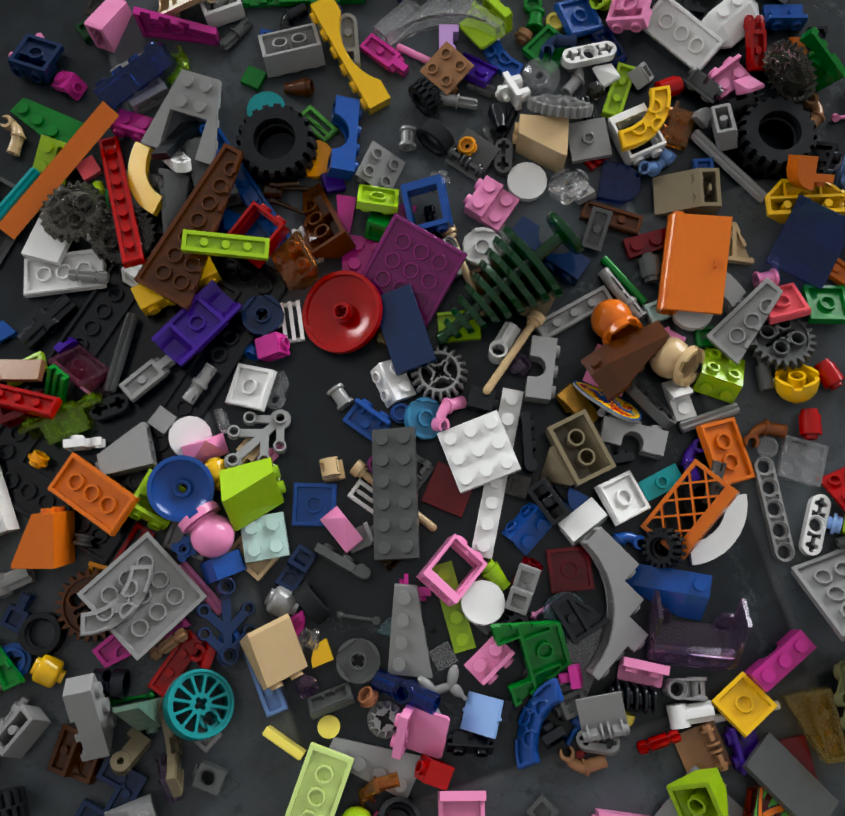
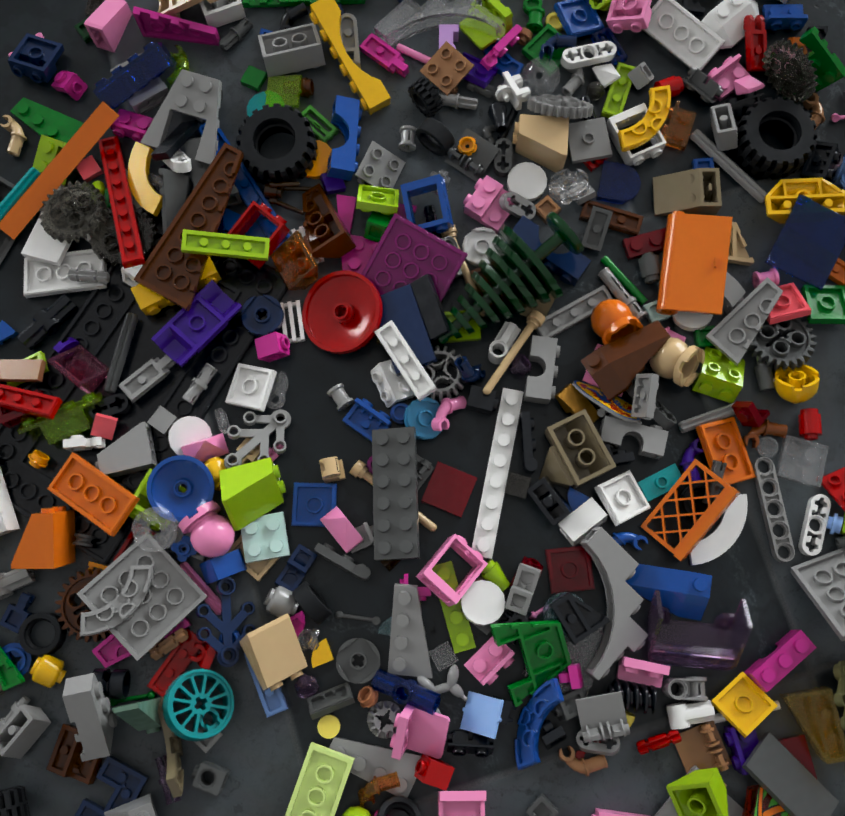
green tile [44,364,70,407] -> none
dark tan leg [110,727,151,776] -> none
blue hinge [243,343,259,361] -> none
light yellow tile [262,725,307,761] -> none
white tile [347,479,373,515] -> none
white plate [437,410,521,494] -> none
blue bracket [501,502,553,556] -> none
blue hand [565,716,581,746] -> none
medium blue piece [638,149,677,177] -> none
black tyre [642,528,687,569] -> none
white slope [661,380,697,423] -> none
light grey tile [691,107,711,129] -> none
orange brick [786,154,835,191] -> none
red brick [813,358,845,391] -> none
none -> coral tile [90,413,118,440]
none -> clear plate [132,507,179,552]
none -> clear neon green piece [265,75,302,107]
none -> white tile [374,320,437,401]
none -> black tile [410,274,451,341]
none -> dark blue piece [454,356,486,382]
none -> dark pink hinge [480,24,522,71]
none -> light grey beam [499,192,536,220]
none -> medium nougat tile [535,195,561,224]
none -> light grey bracket [631,373,659,420]
none -> dark red bracket [731,401,770,427]

